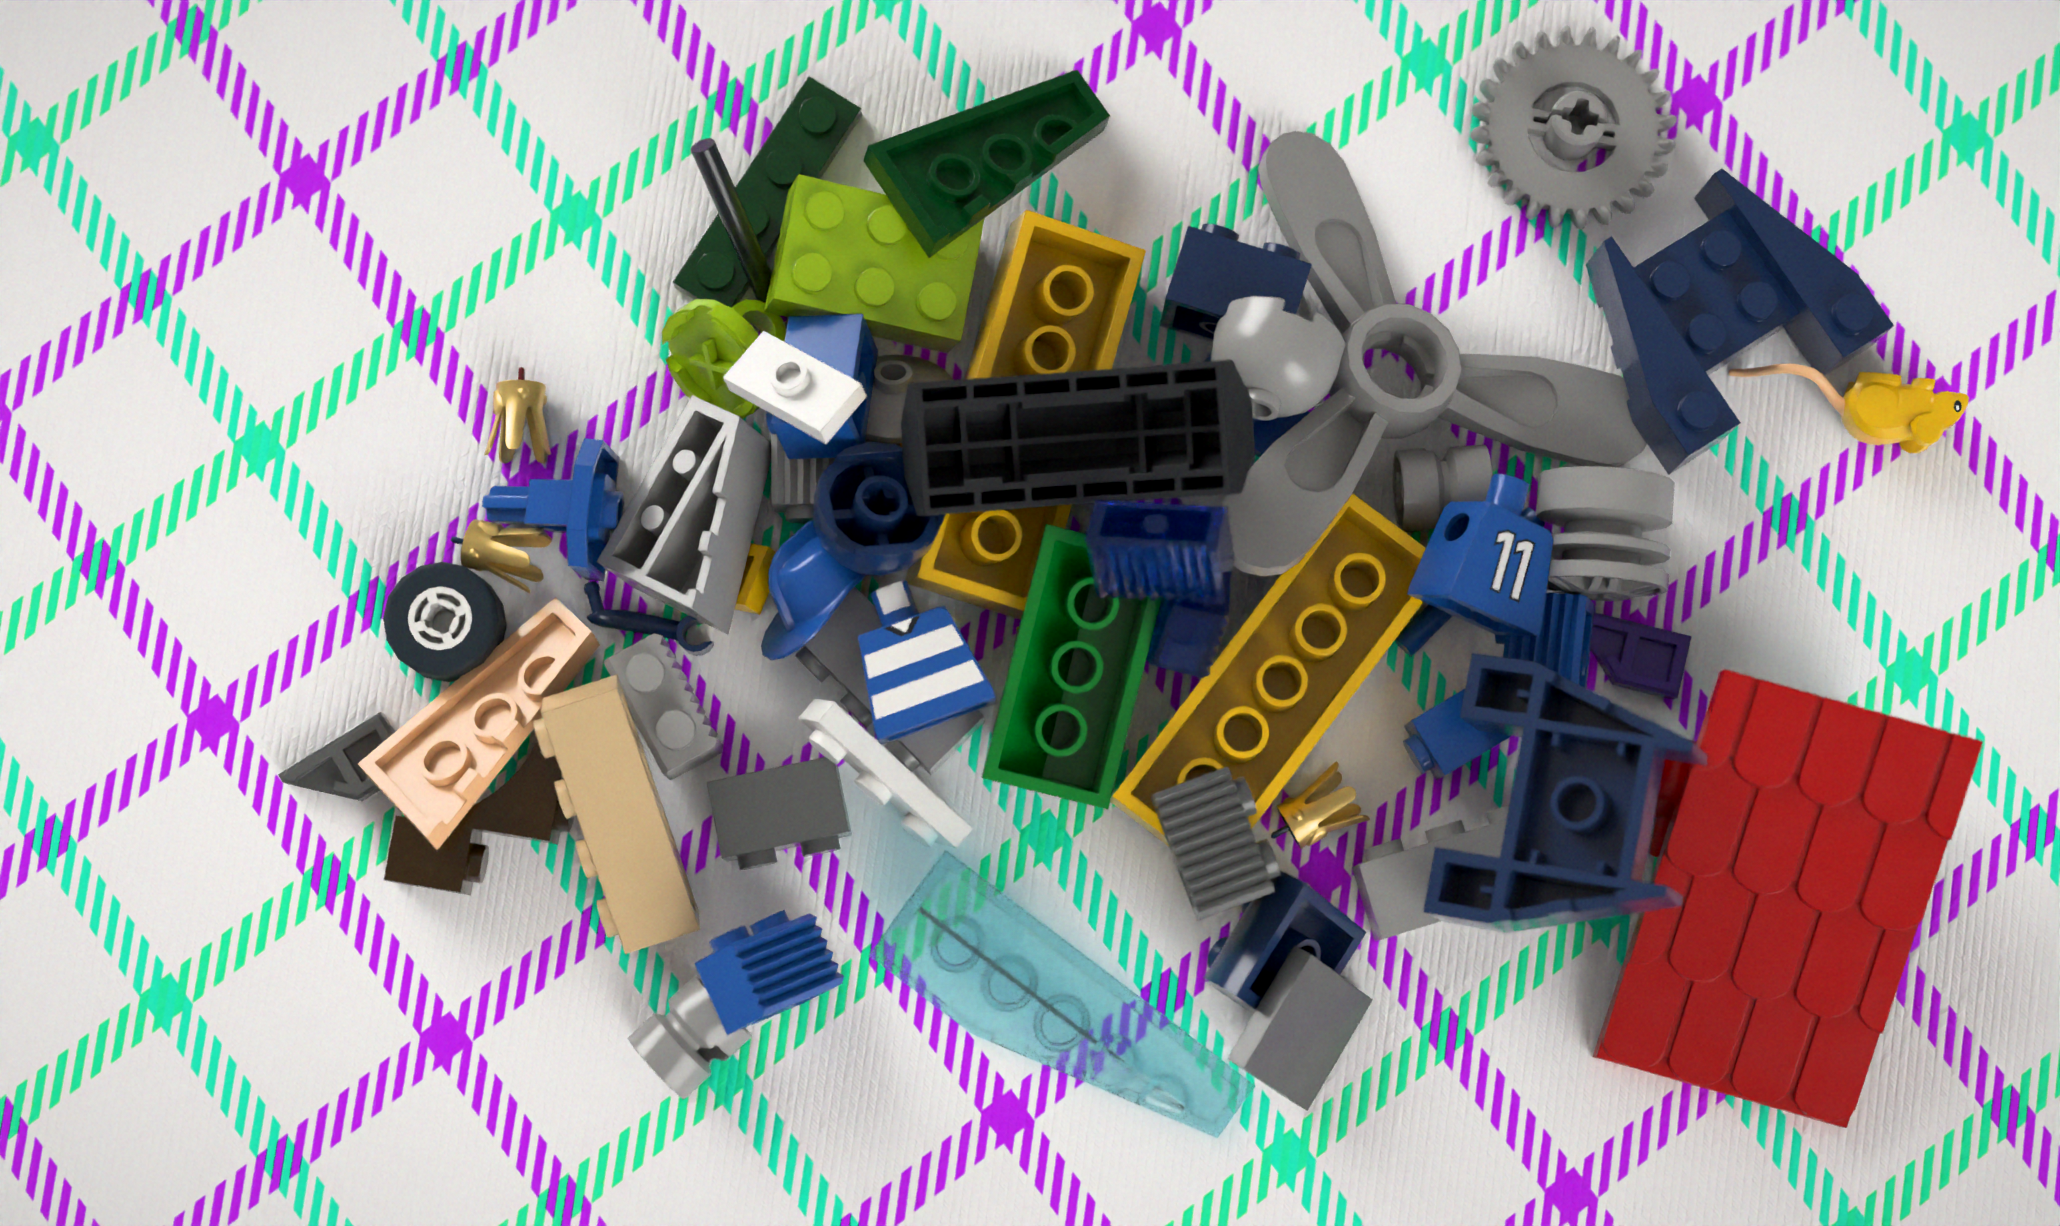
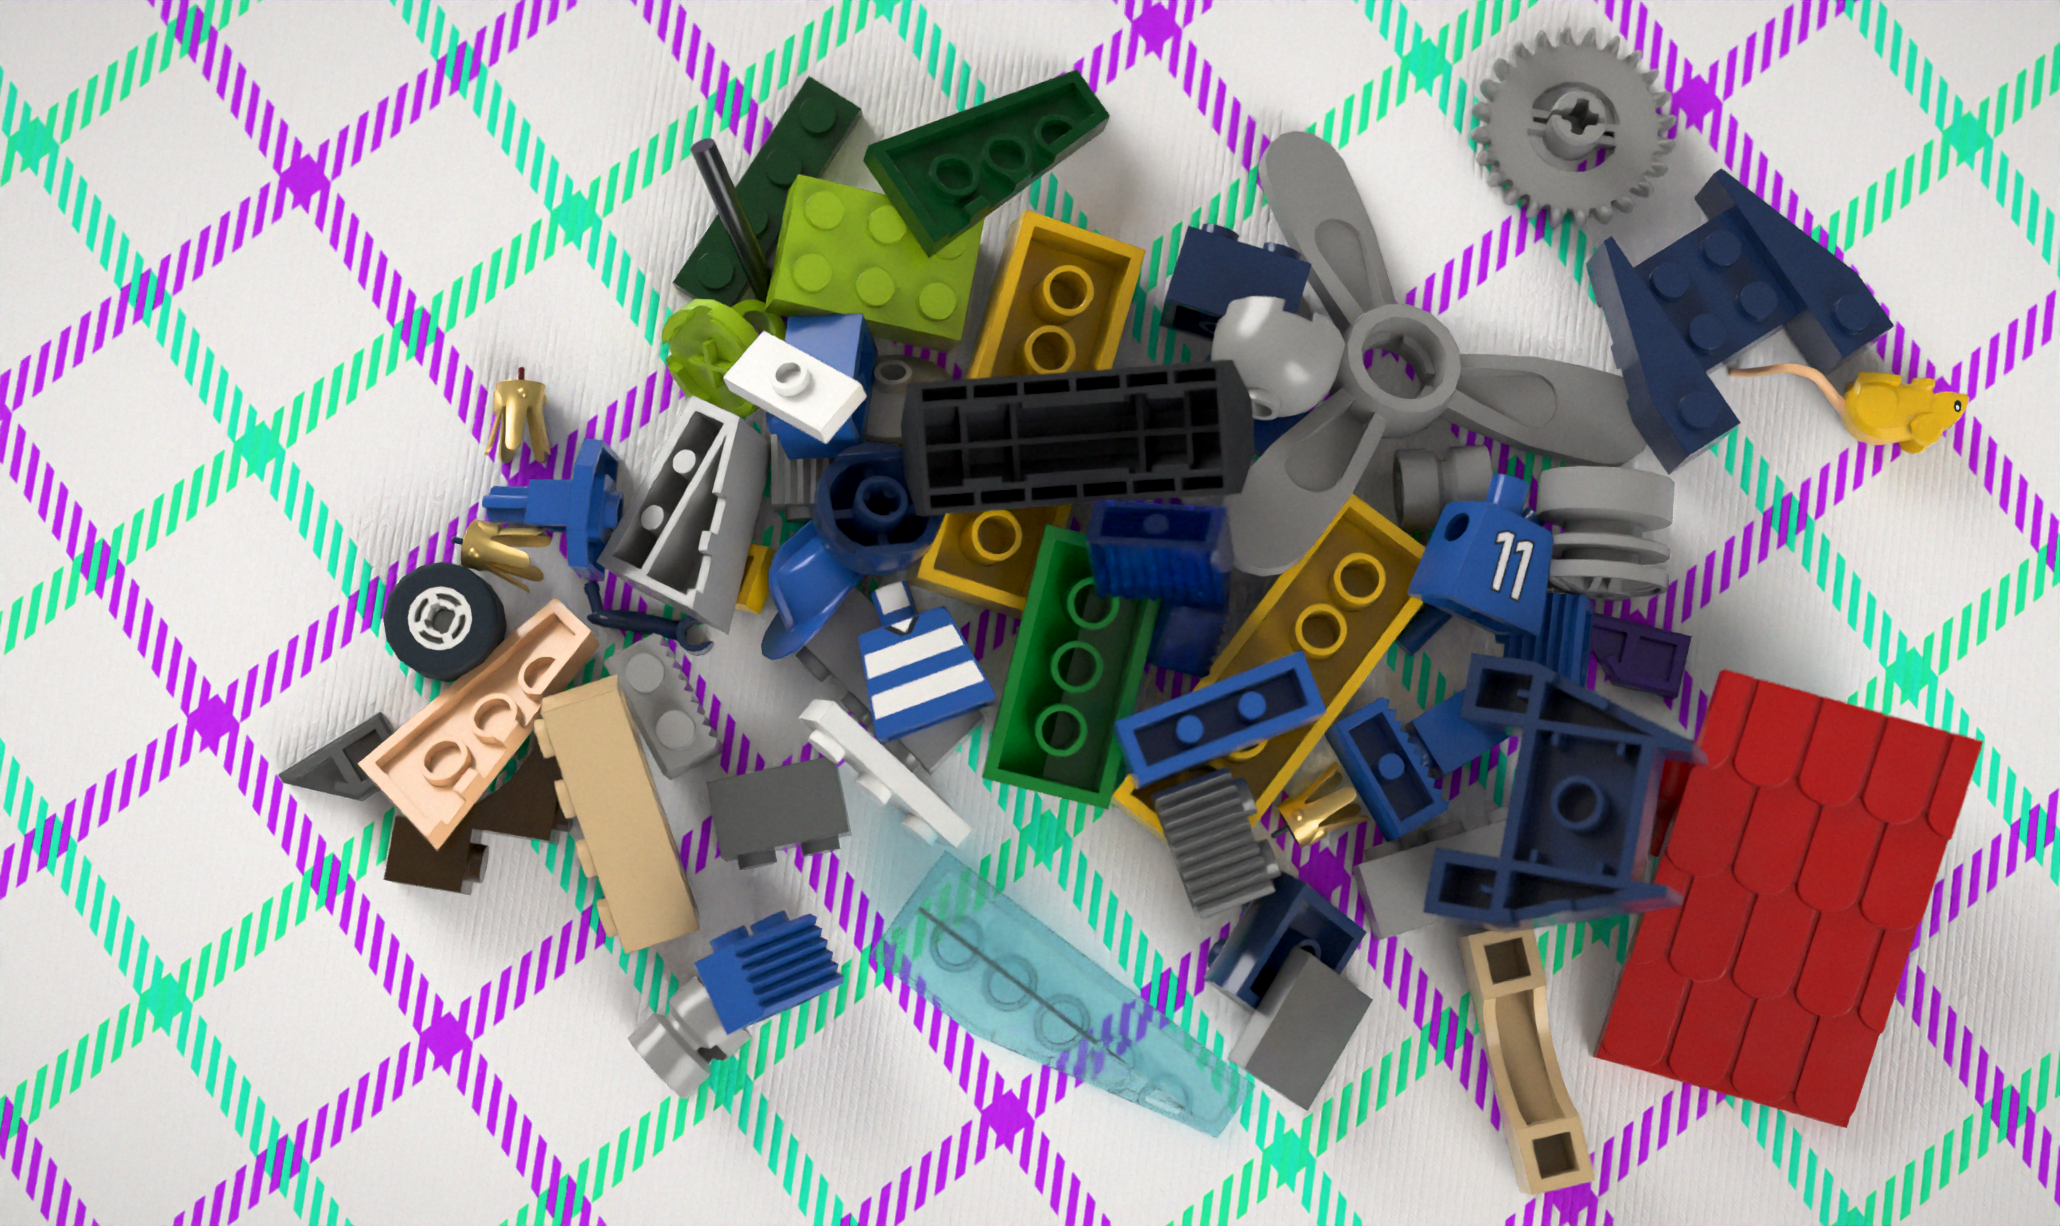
none -> blue brick [1113,650,1327,790]
none -> blue brick [1324,697,1449,842]
none -> tan arch [1457,929,1596,1195]

